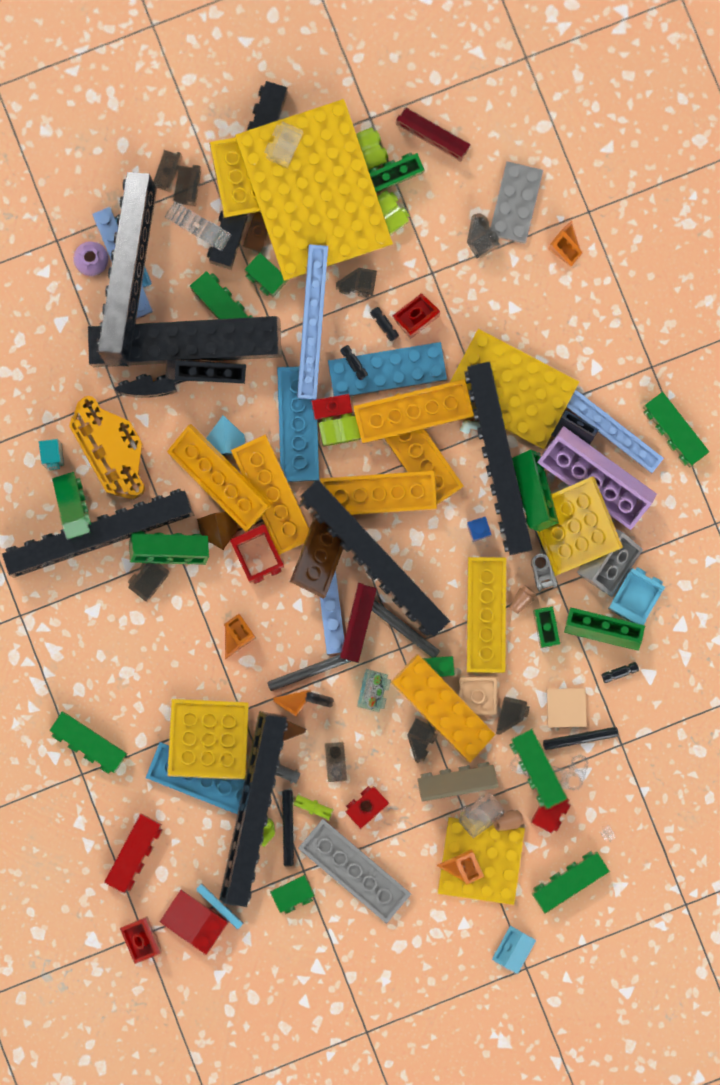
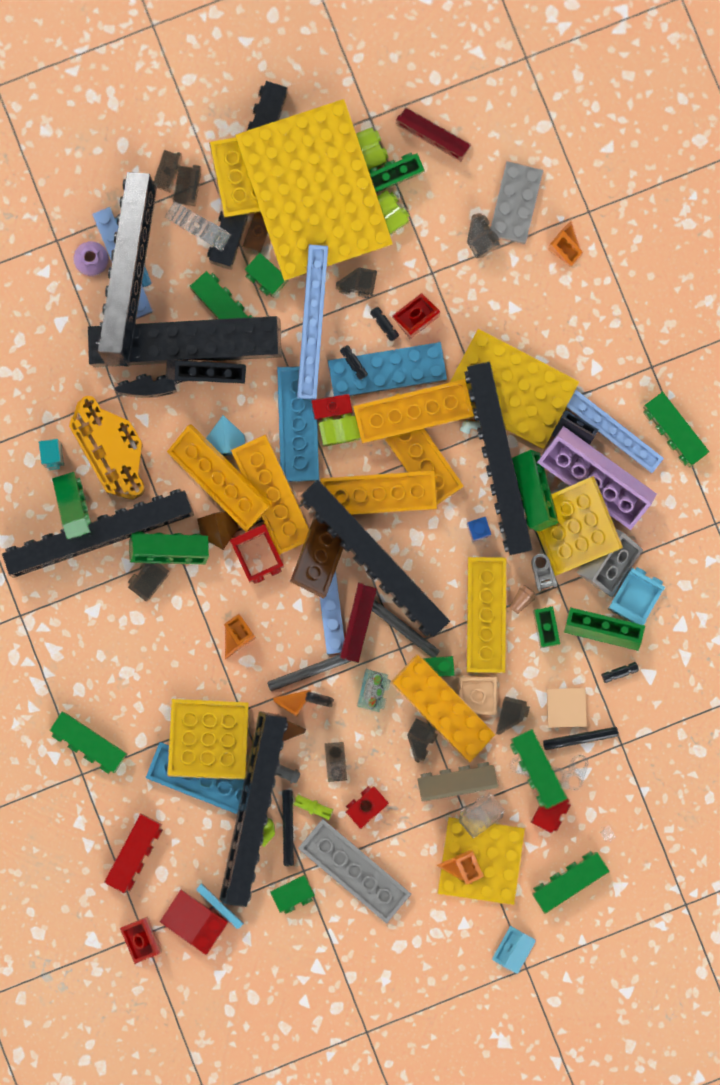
clear brick [265,121,304,168] -> none
nougat cone [494,810,523,831] -> none

